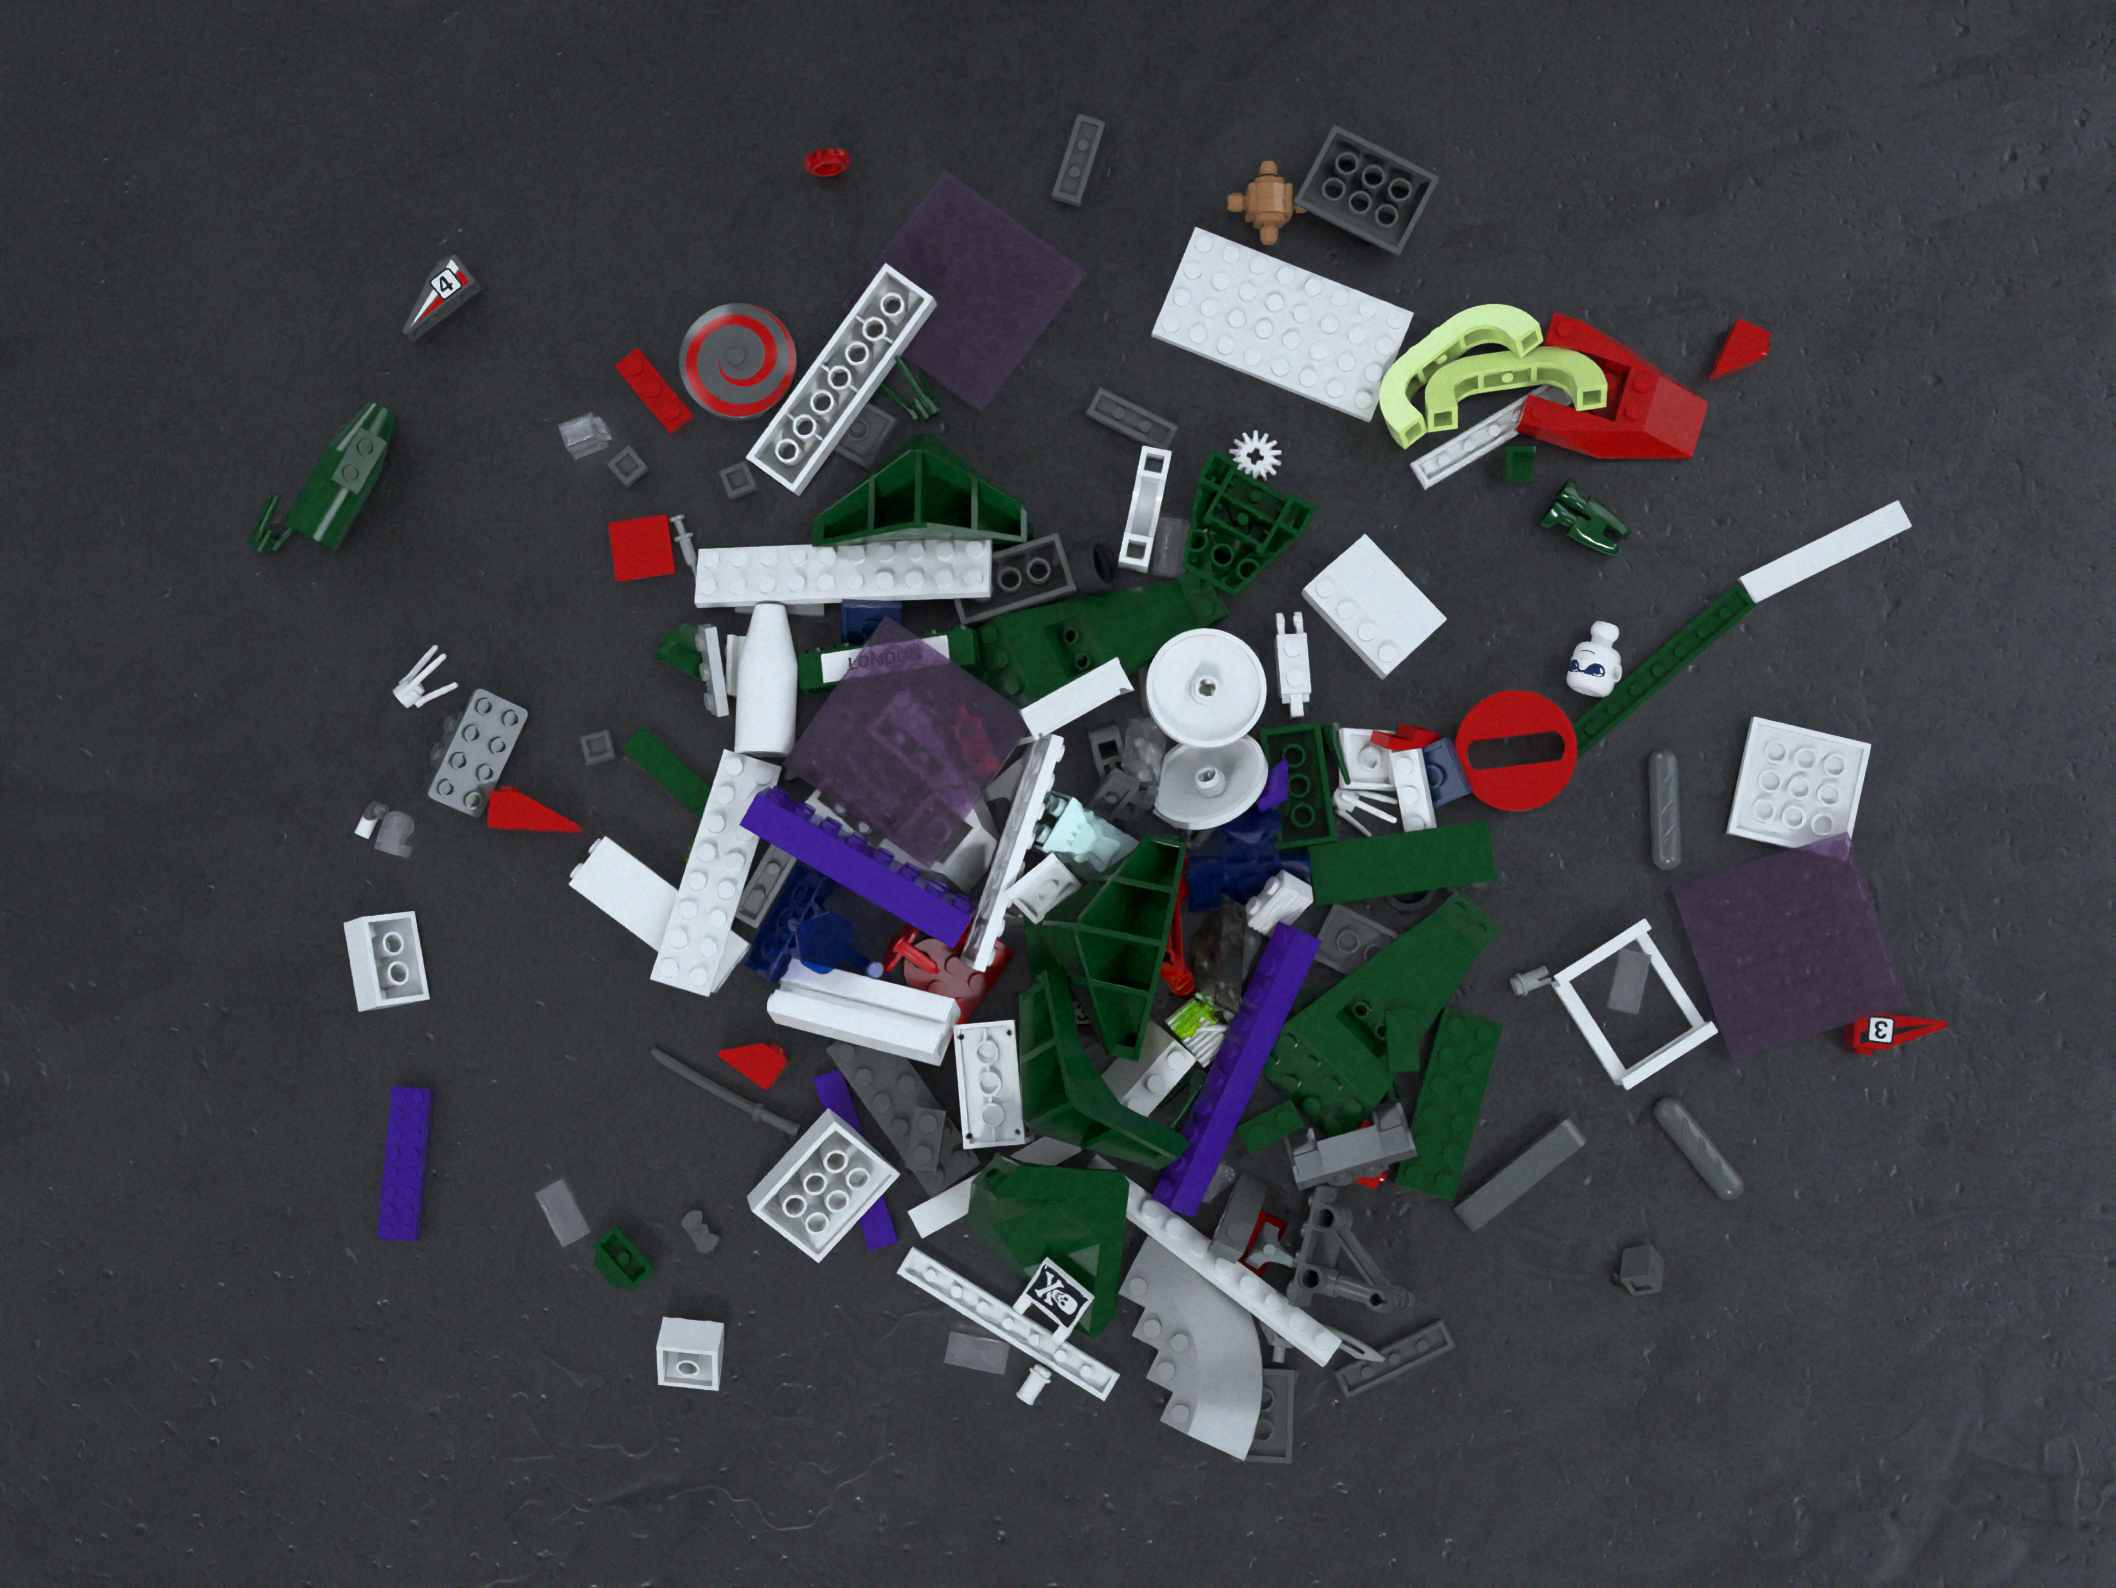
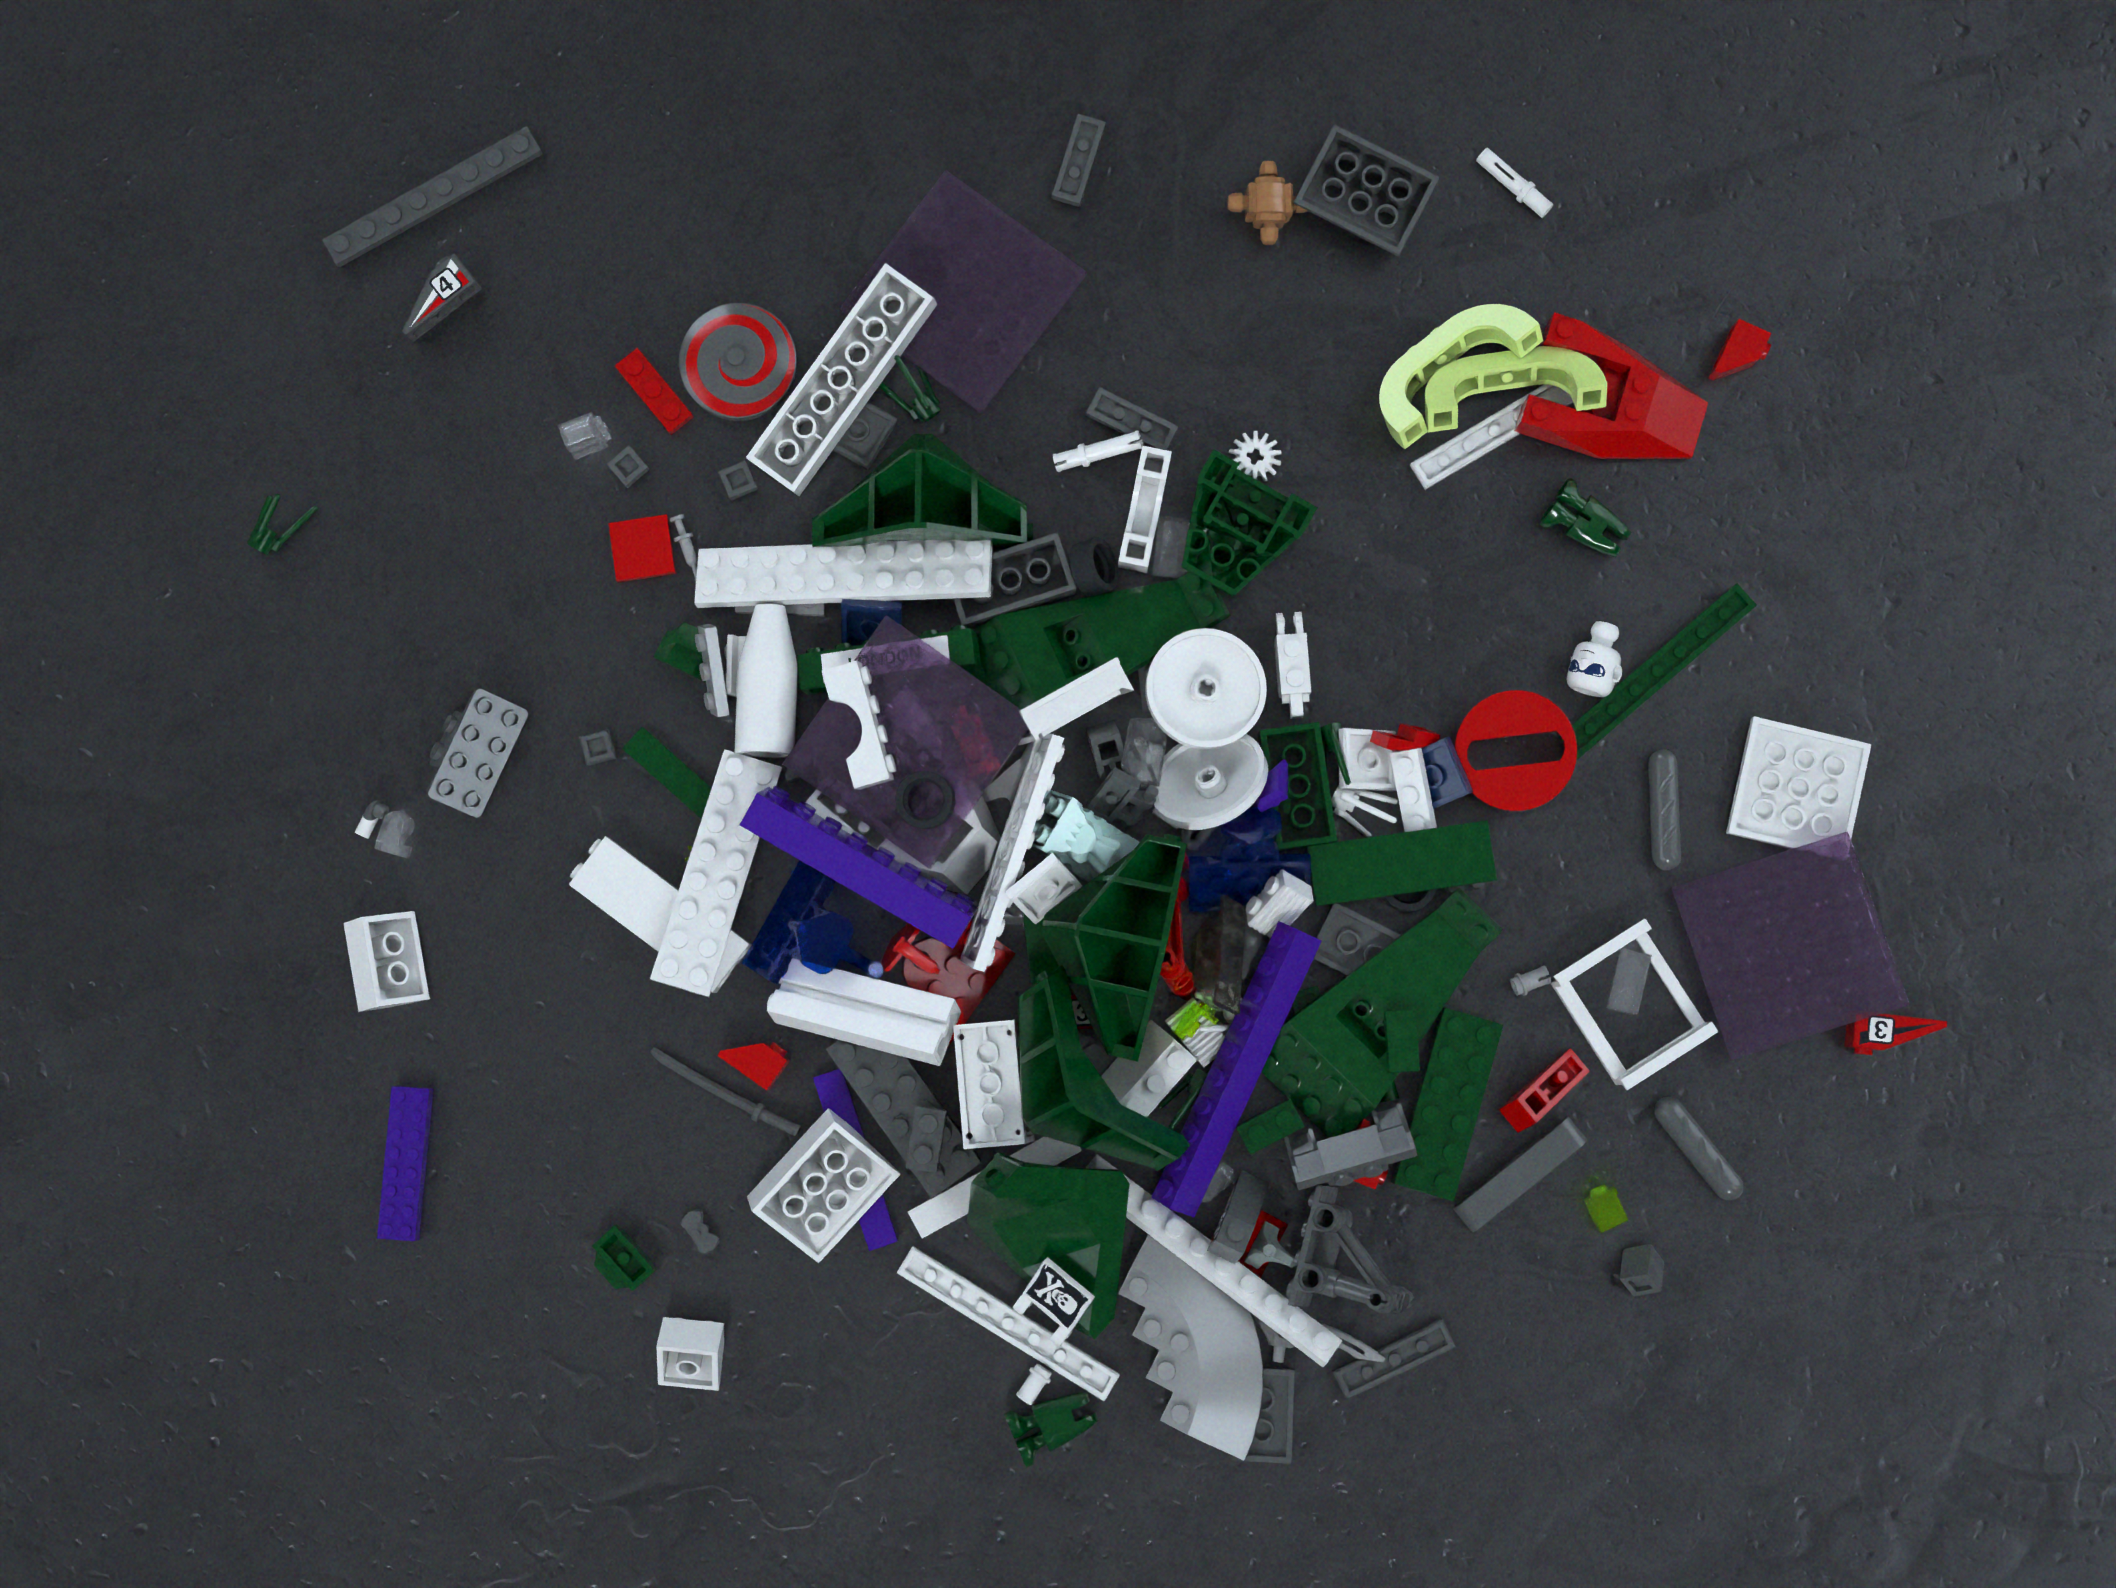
dark green piece [283,401,396,553] -> none
white plant [393,645,458,708] -> none
red slope [488,786,584,833] -> none
clear tile [535,1179,591,1248] -> none
light grey plate [735,844,798,929] -> none
red gear [804,147,851,177] -> none
clear plate [944,1332,1010,1375] -> none
white plate [1151,227,1414,423] -> none
white slope [1301,534,1447,680] -> none
dark green panel [1501,446,1536,483] -> none
white tile [1738,500,1912,603] -> none
none -> dark grey plate [322,126,543,268]
none -> white arch [822,660,896,790]
none -> black tyre [895,771,956,829]
none -> dark green piece [1004,1392,1099,1468]
none -> white pin [1053,430,1143,472]
none -> white pin [1476,147,1554,218]
none -> red slope [1498,1048,1590,1133]
none -> clear neon green bracket [1583,1184,1628,1233]

